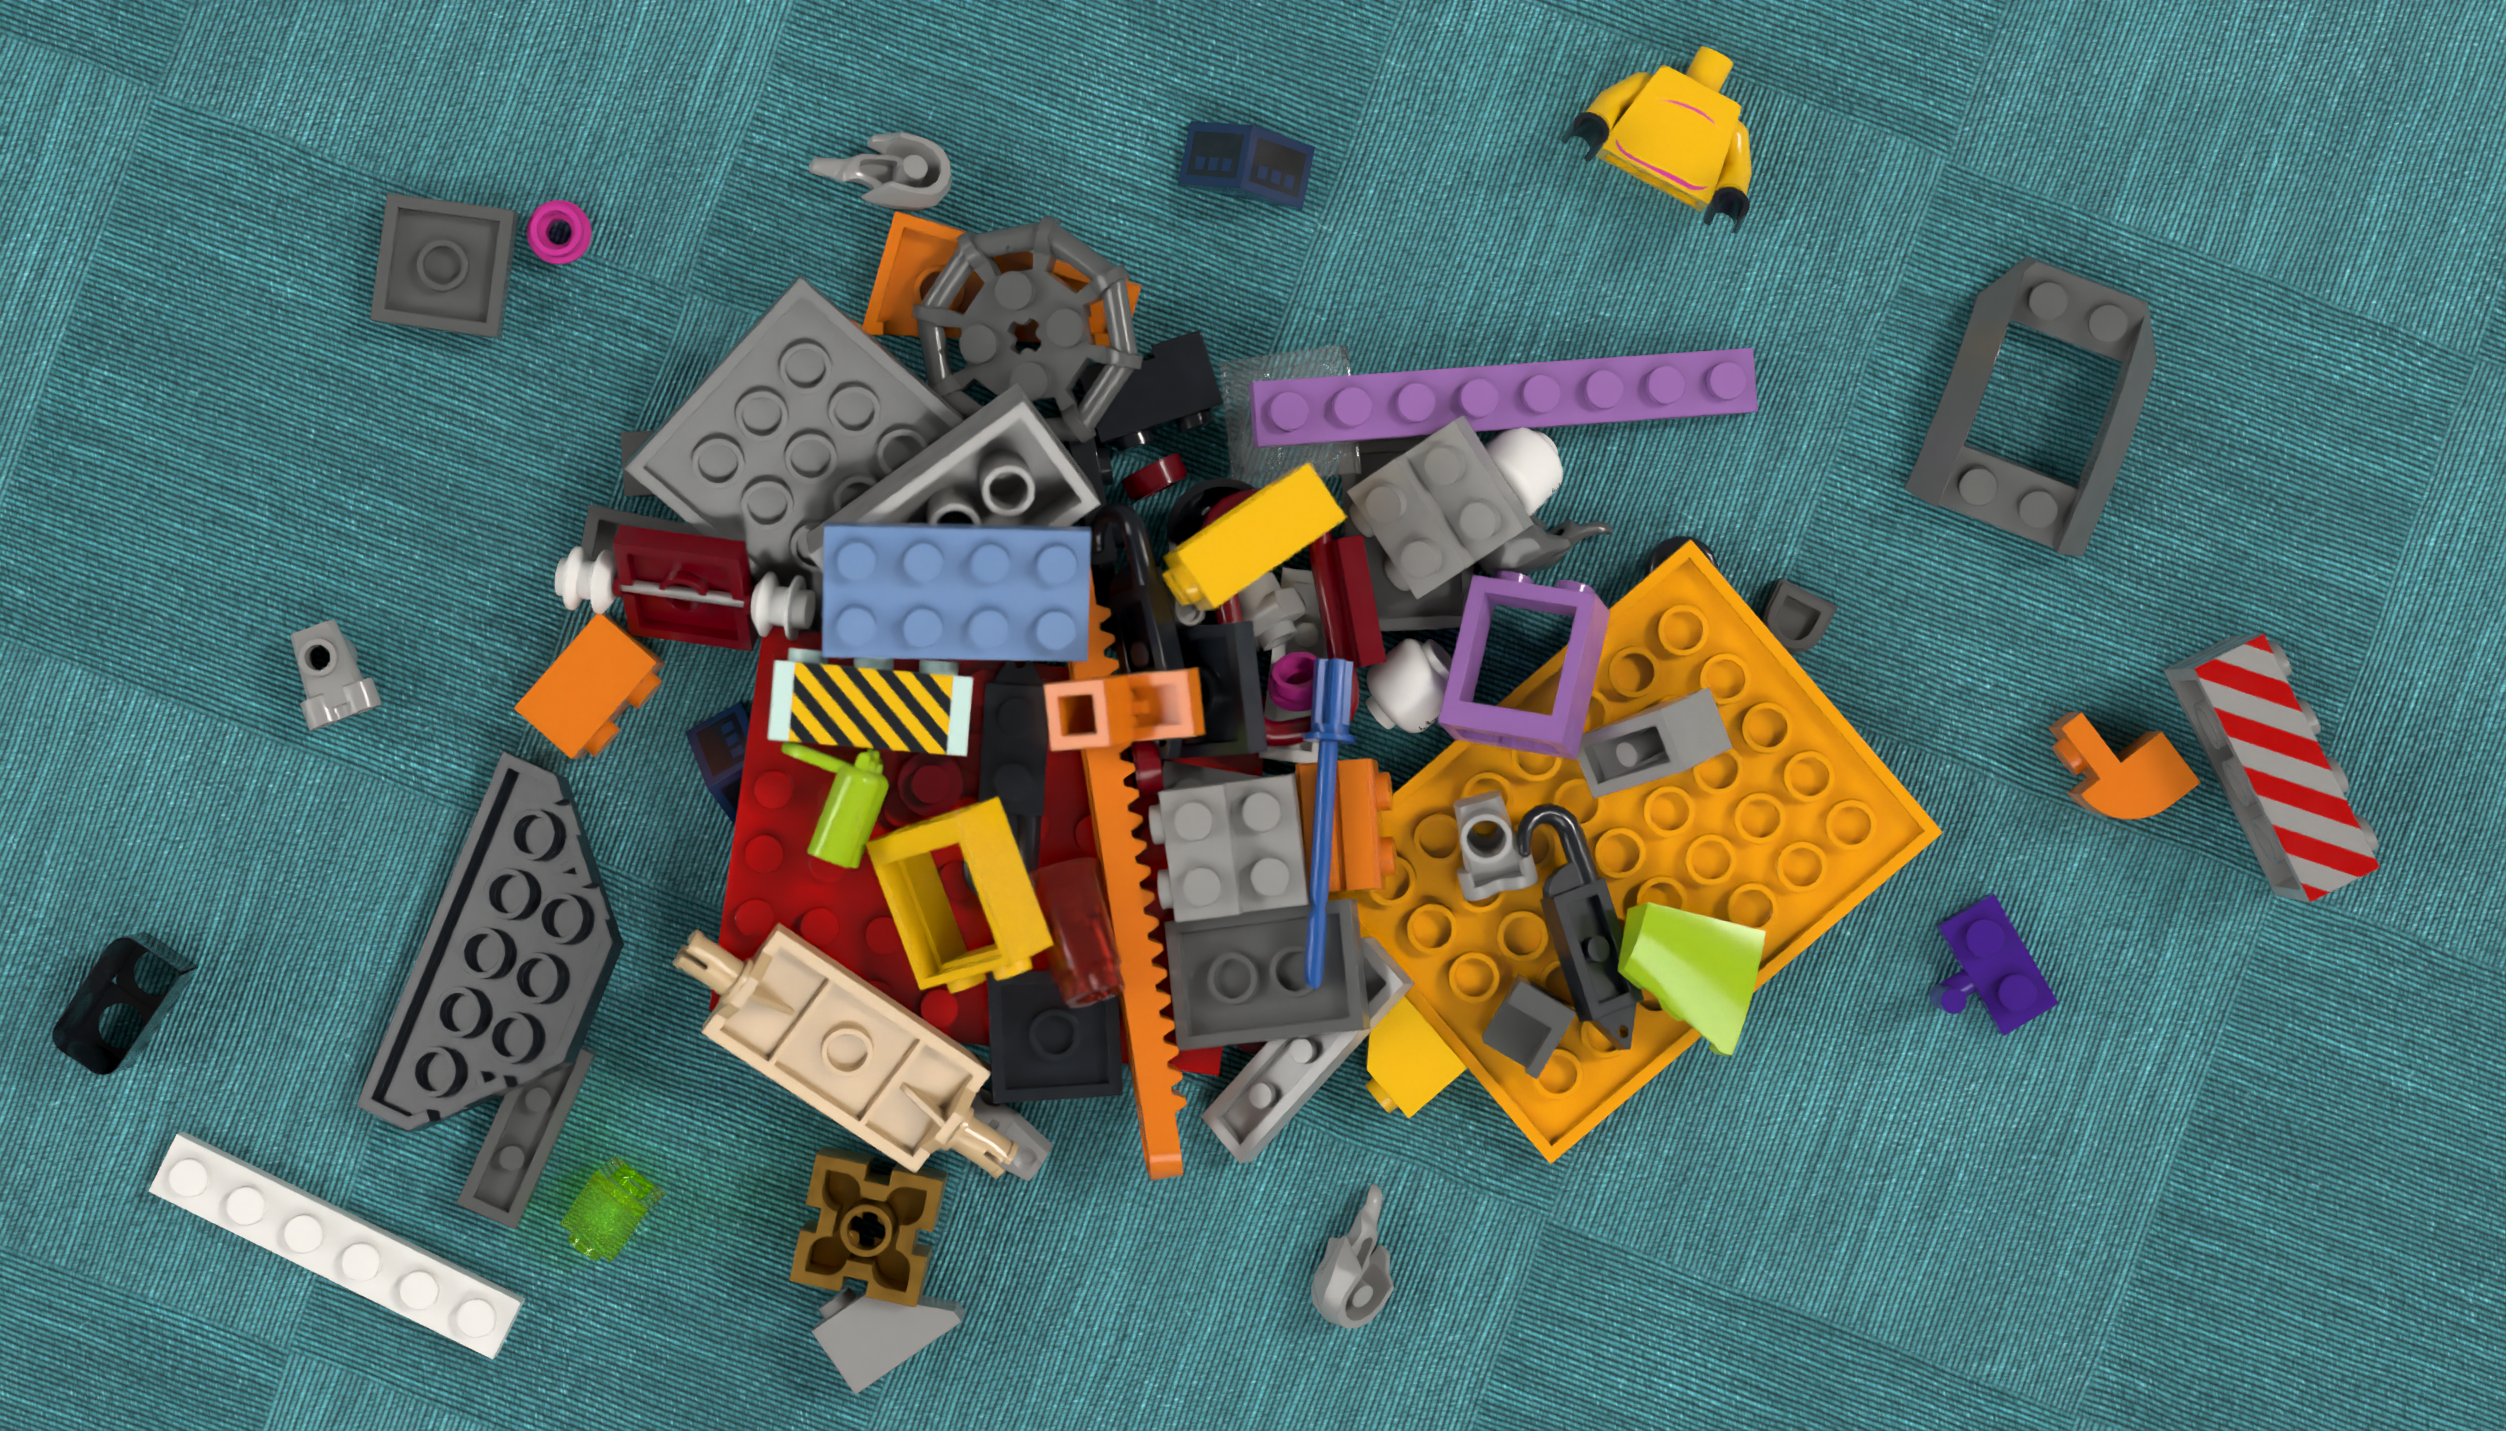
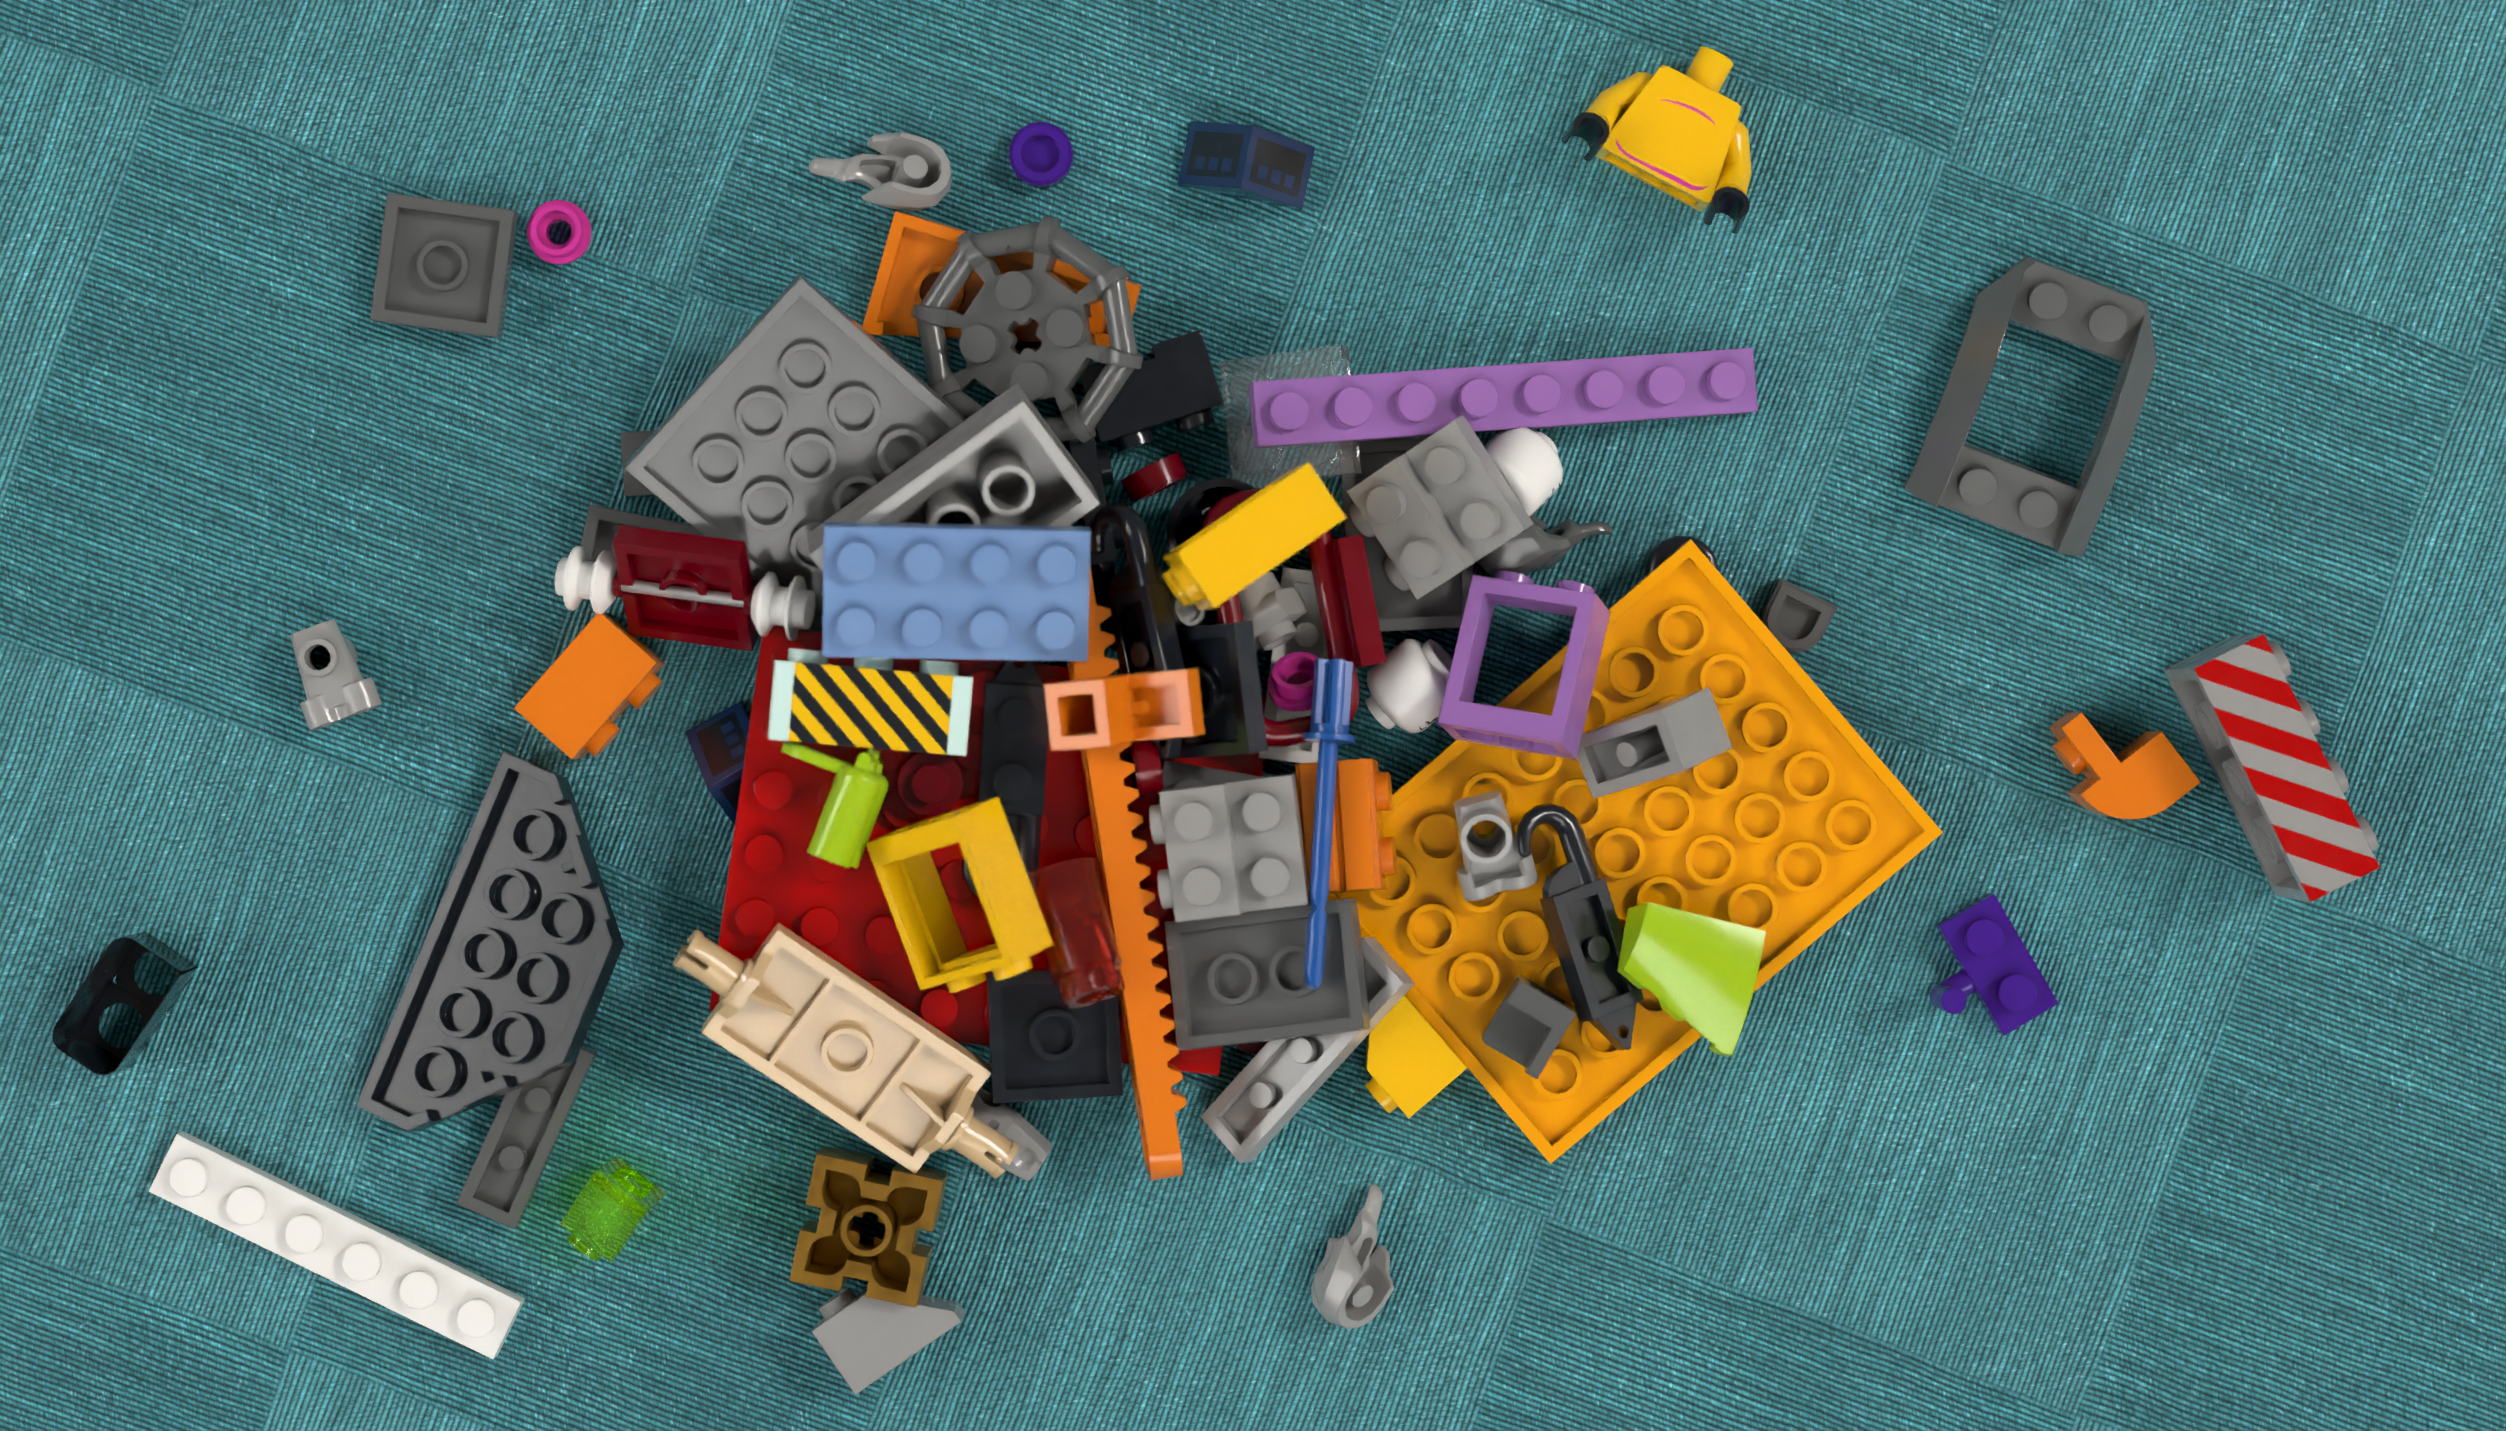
none -> dark purple tile [1009,122,1074,188]

